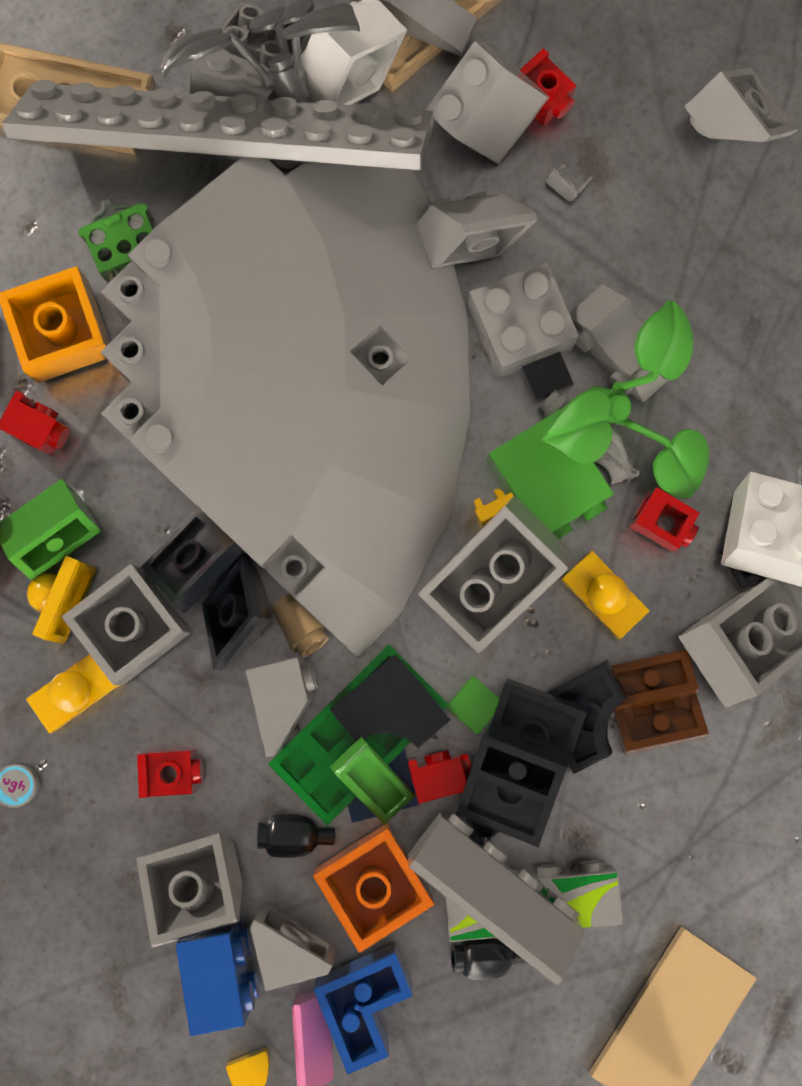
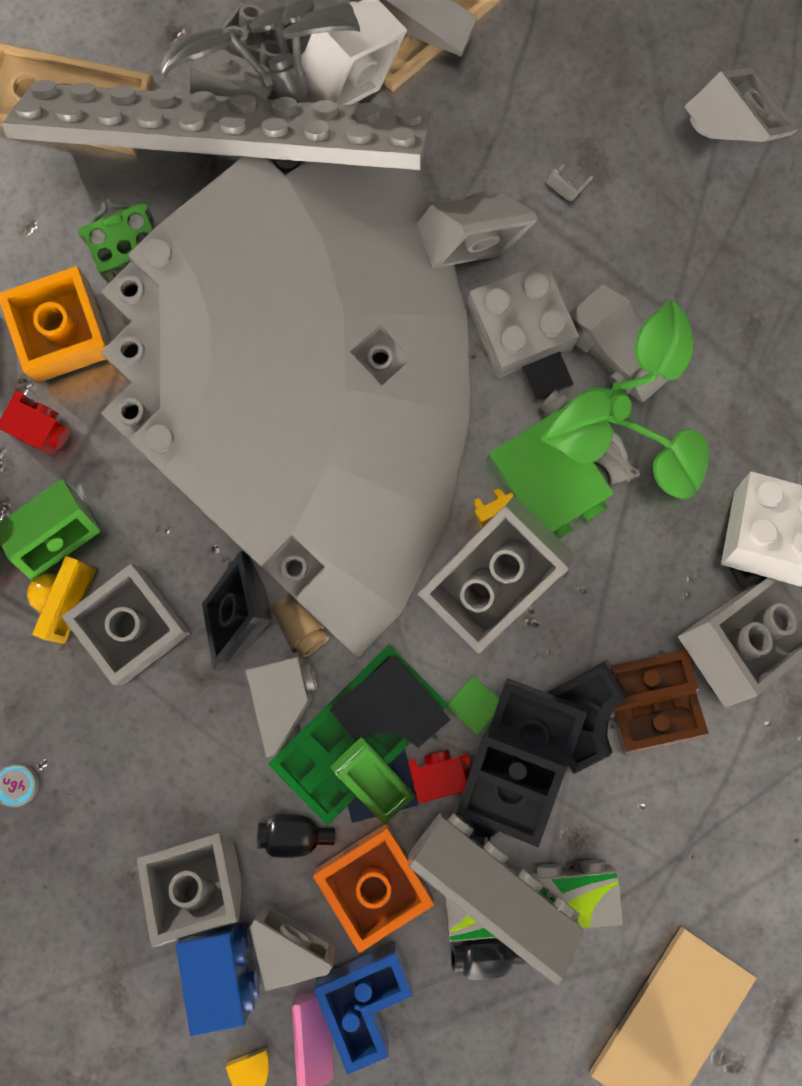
yellow tile [26,654,120,734] -> none
red brick [137,749,204,798] -> none
black tile [141,507,244,613] -> none
light grey slope [425,41,550,164] -> none
red brick [520,48,577,126] -> none
yellow tile [560,551,650,640] -> none
red brick [628,487,700,552] -> none

